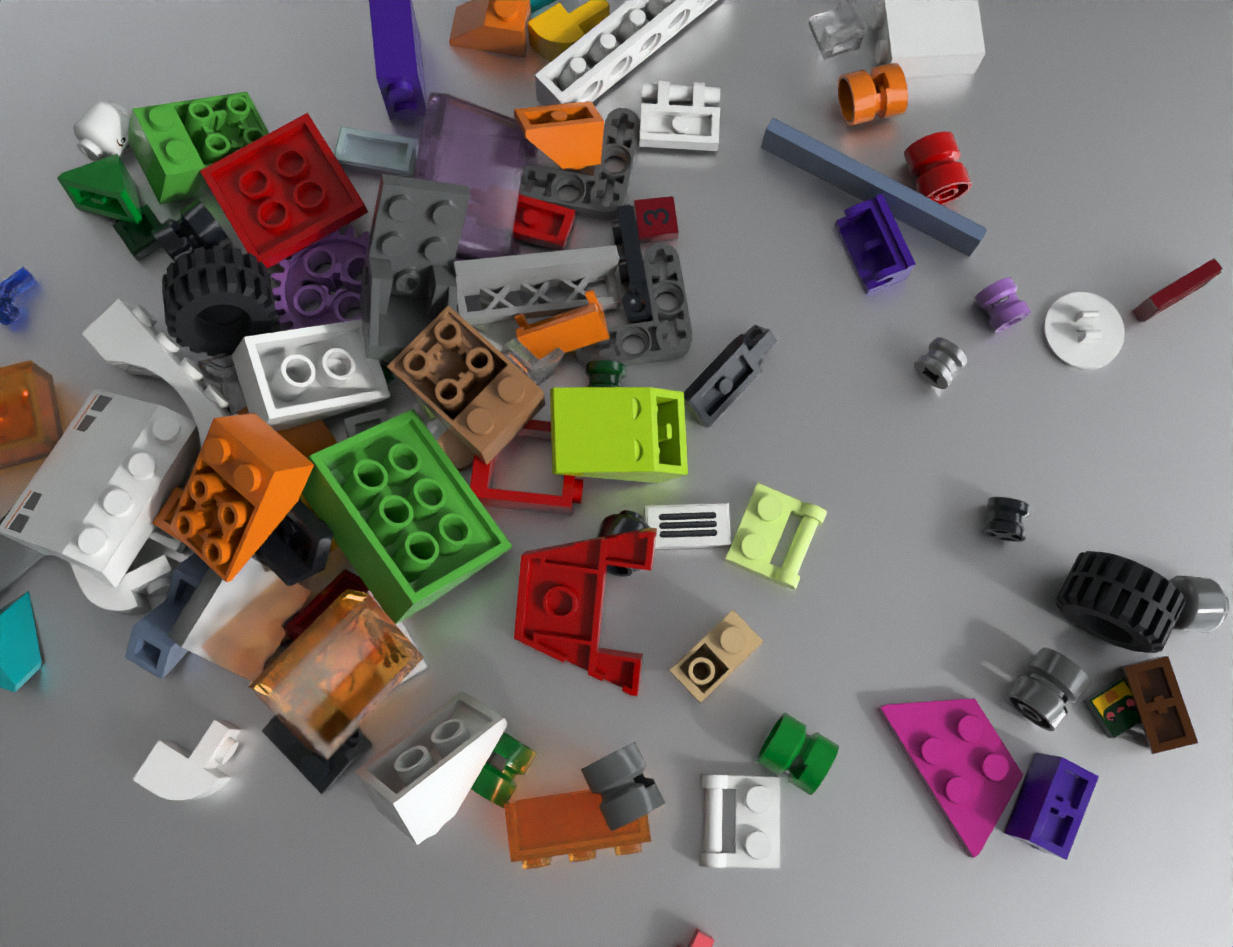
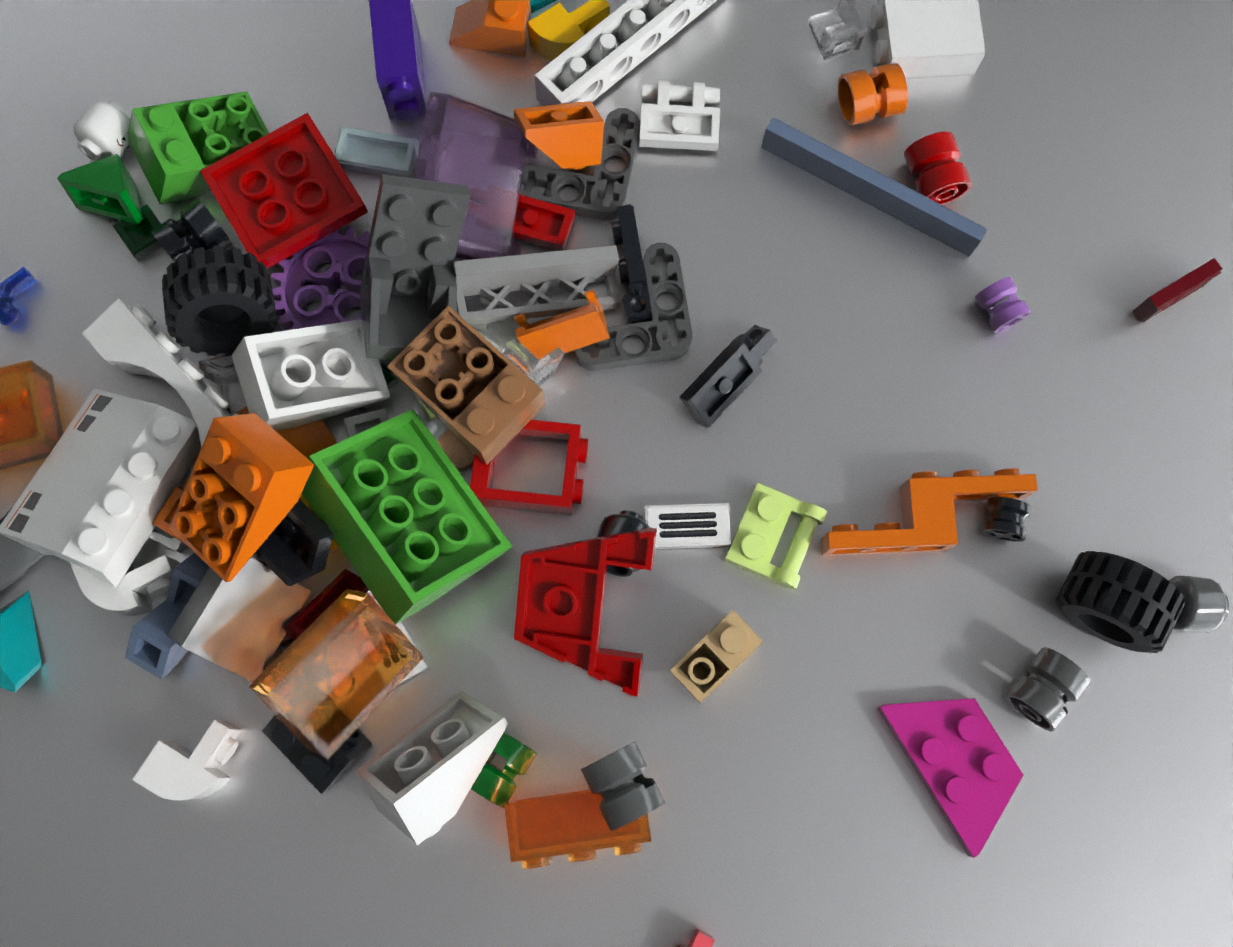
lime slope [550,387,688,483] -> none
dark green wheel [585,360,626,387] -> none
dark red tile [634,196,679,243] -> none
white plate [699,774,780,869] -> none
green wheel [756,713,839,795] -> none
dark purple hinge [835,193,916,294] -> none
flat silver wheel [914,337,967,389] -> none
dark purple hinge [1004,752,1099,860] -> none
white piece [1043,292,1125,370] -> none
dark green tile [1084,678,1140,738] -> none
reddish brown hinge [1122,656,1198,754] -> none
none -> orange bracket [821,468,1038,555]

